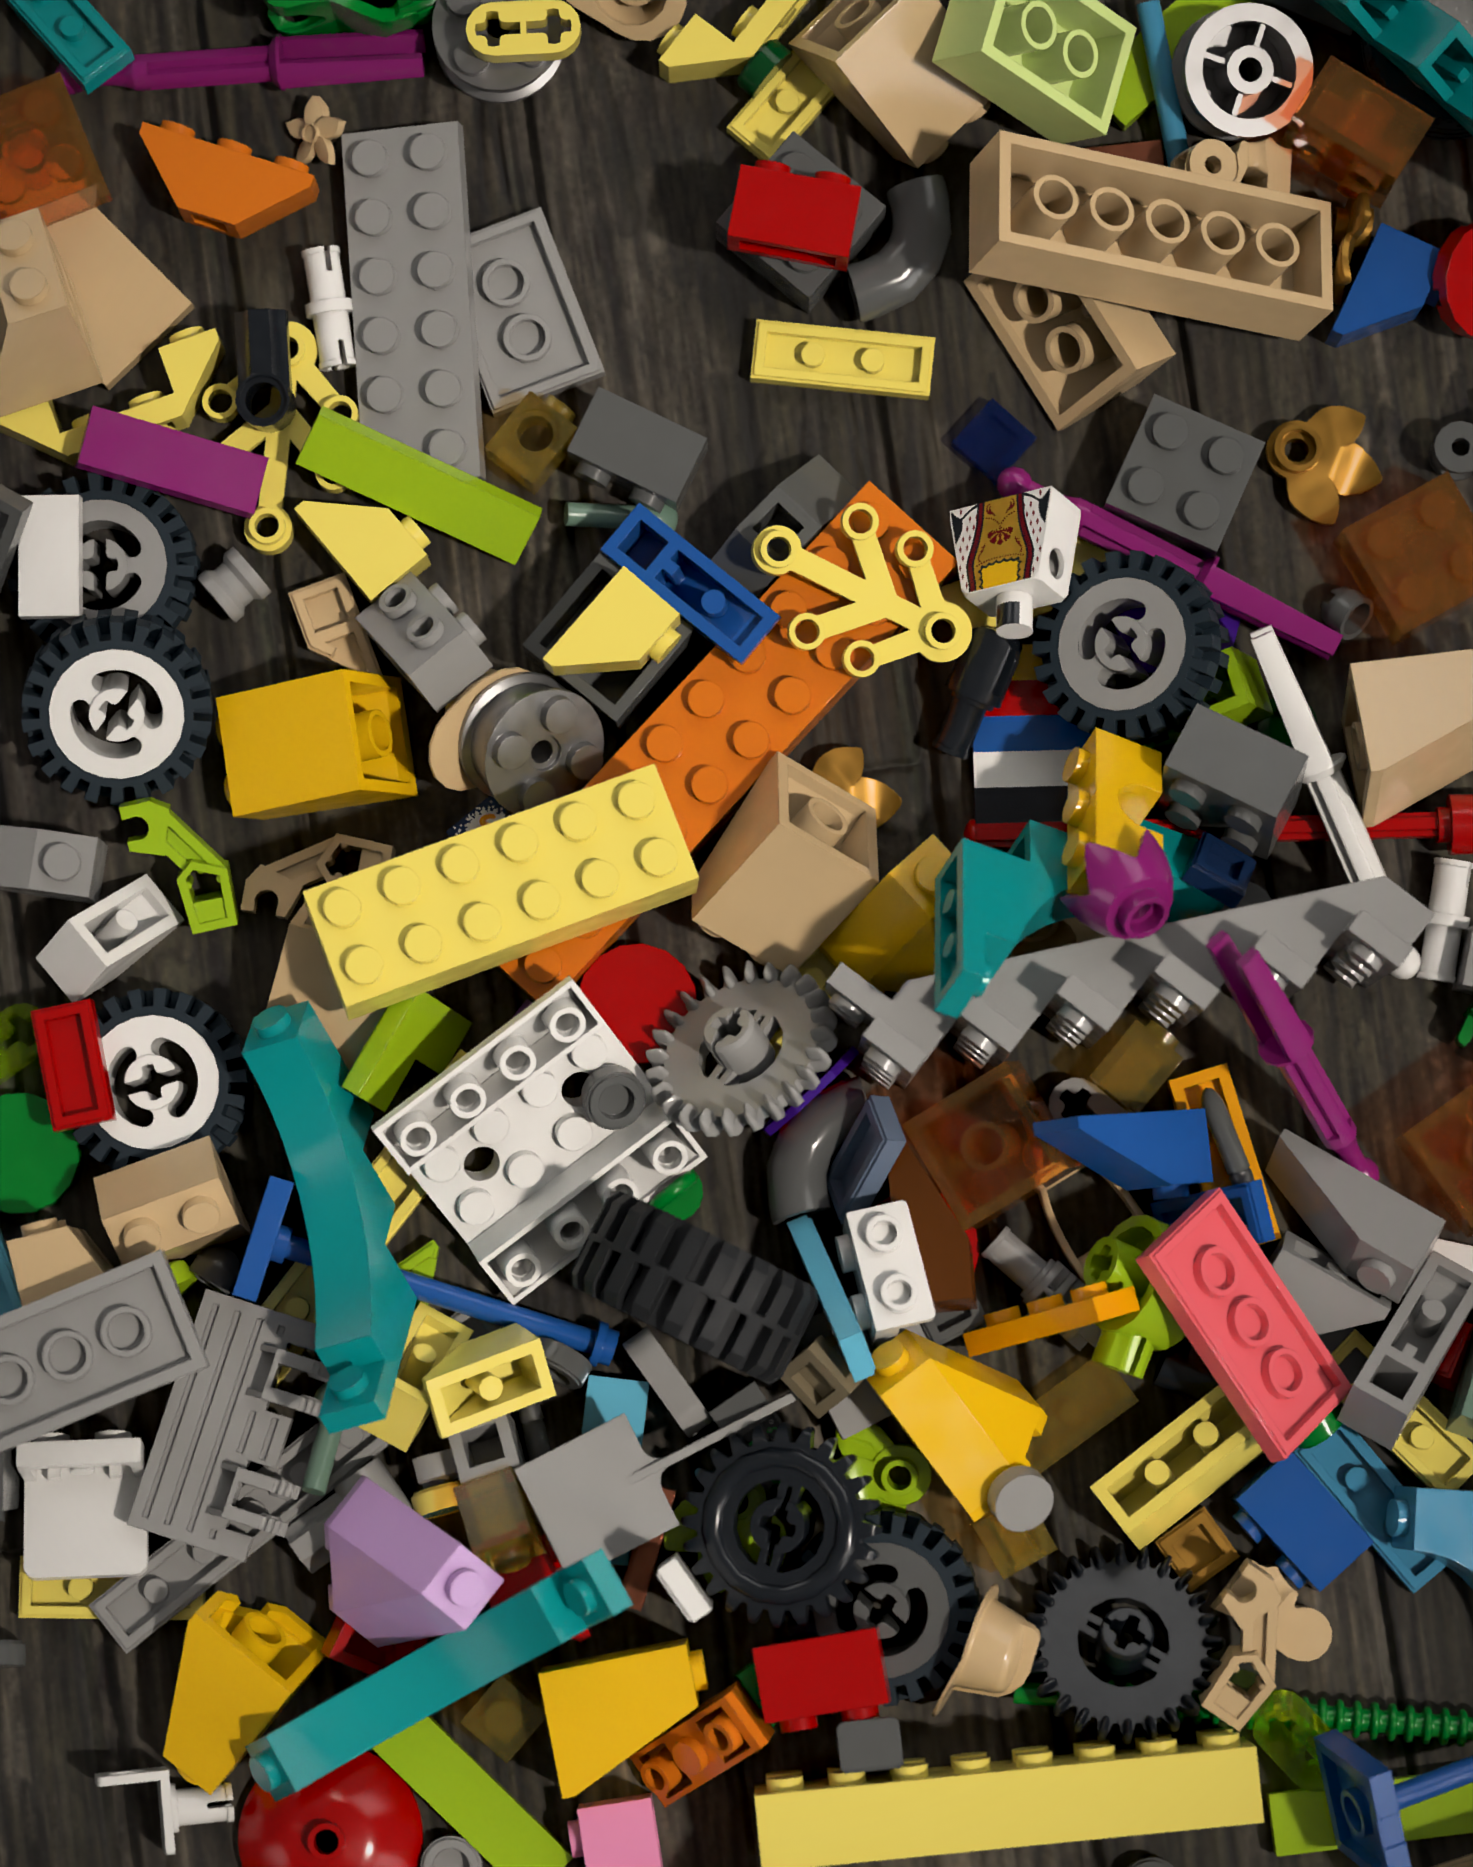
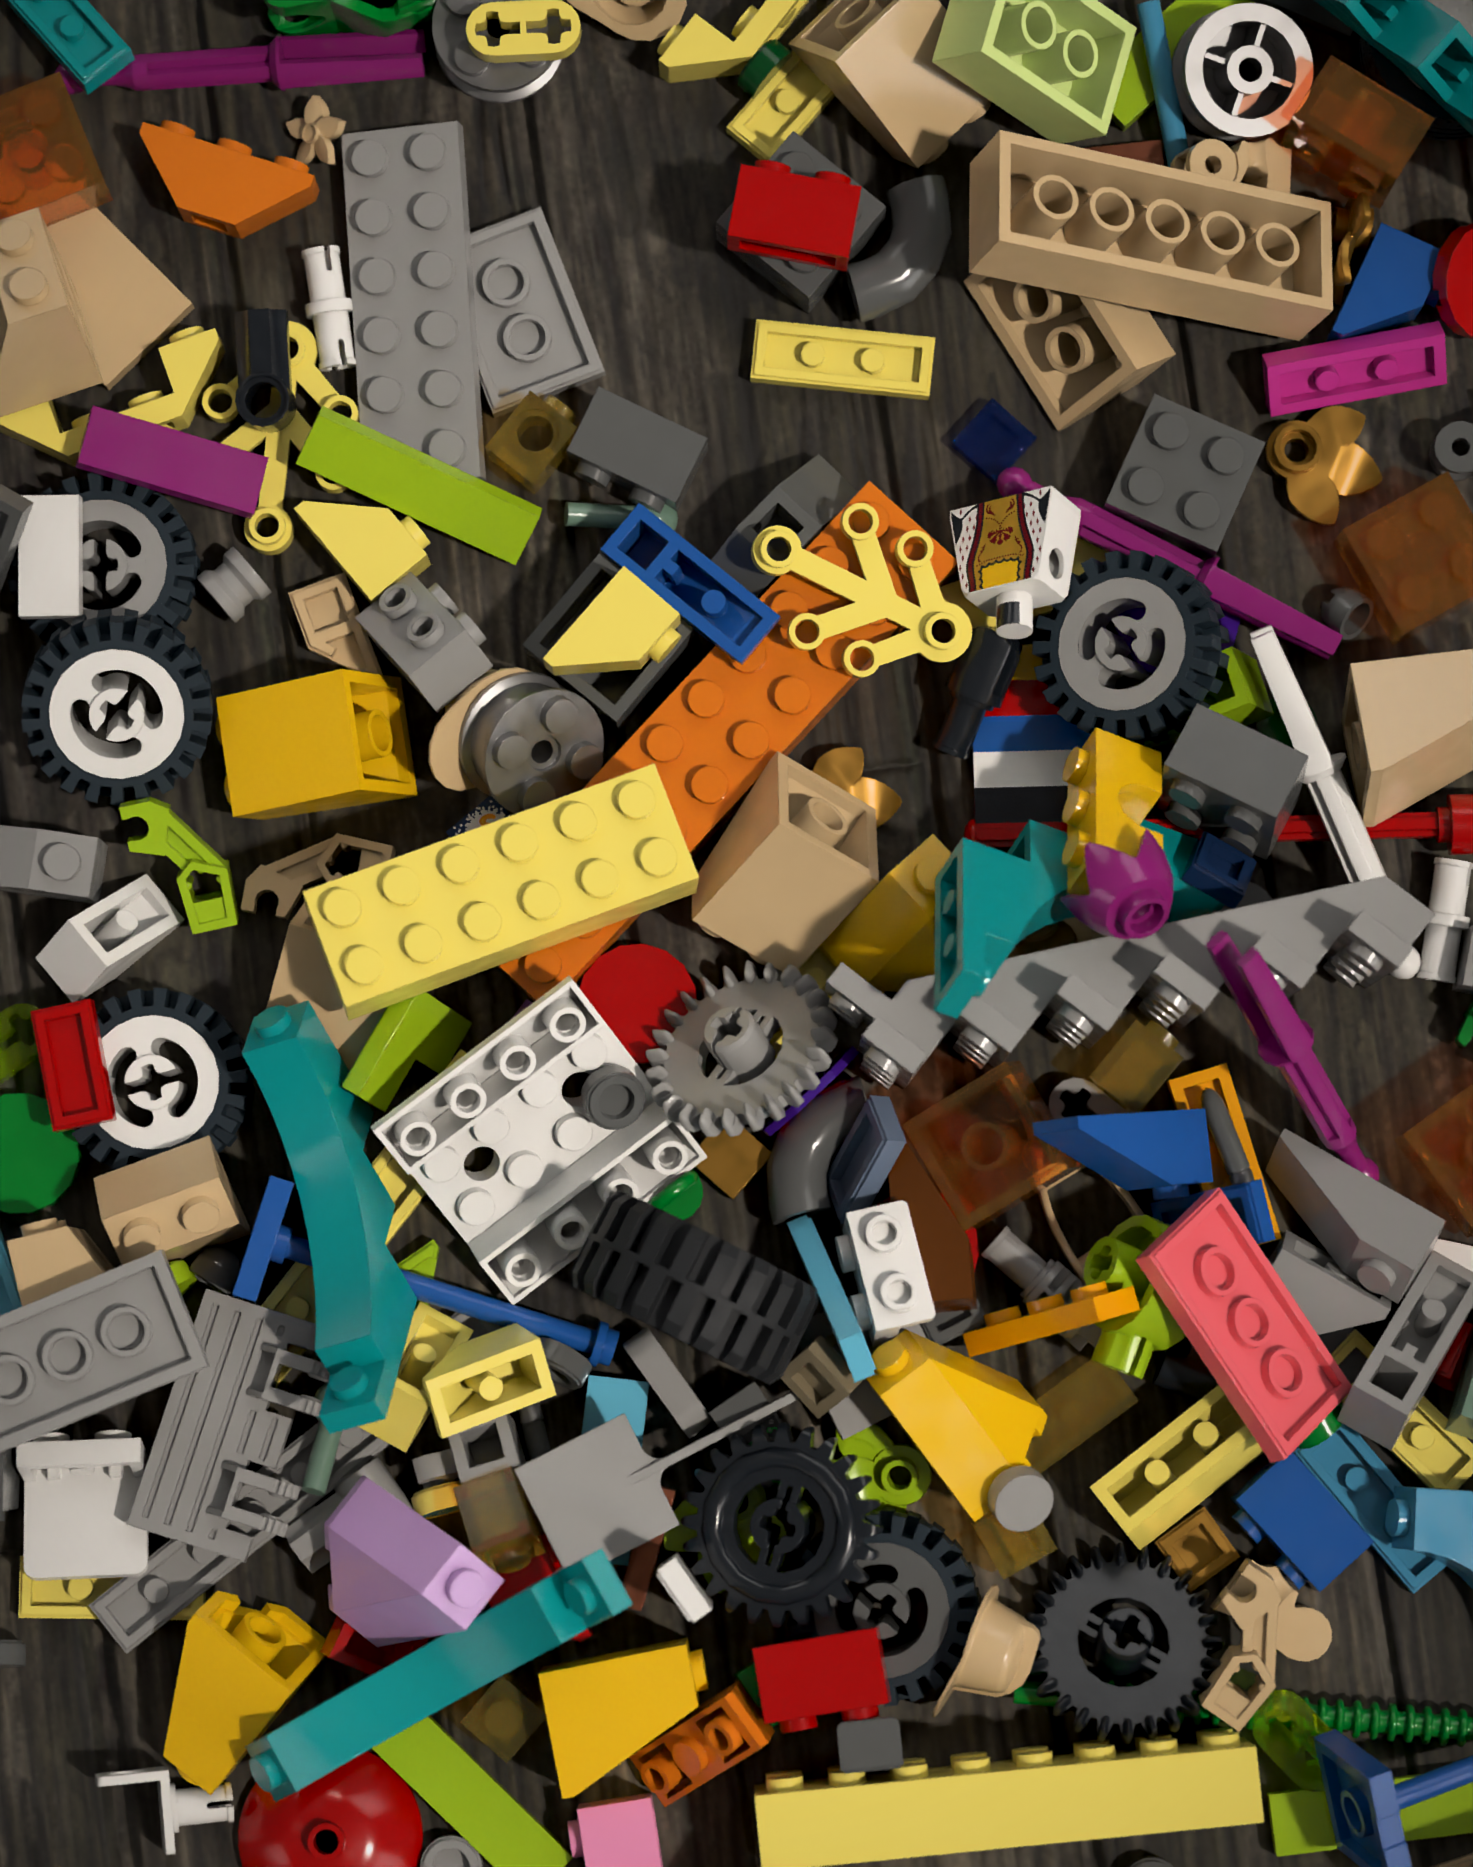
none -> pearl gold tile [695,1128,771,1200]
none -> dark pink plate [1262,321,1447,417]

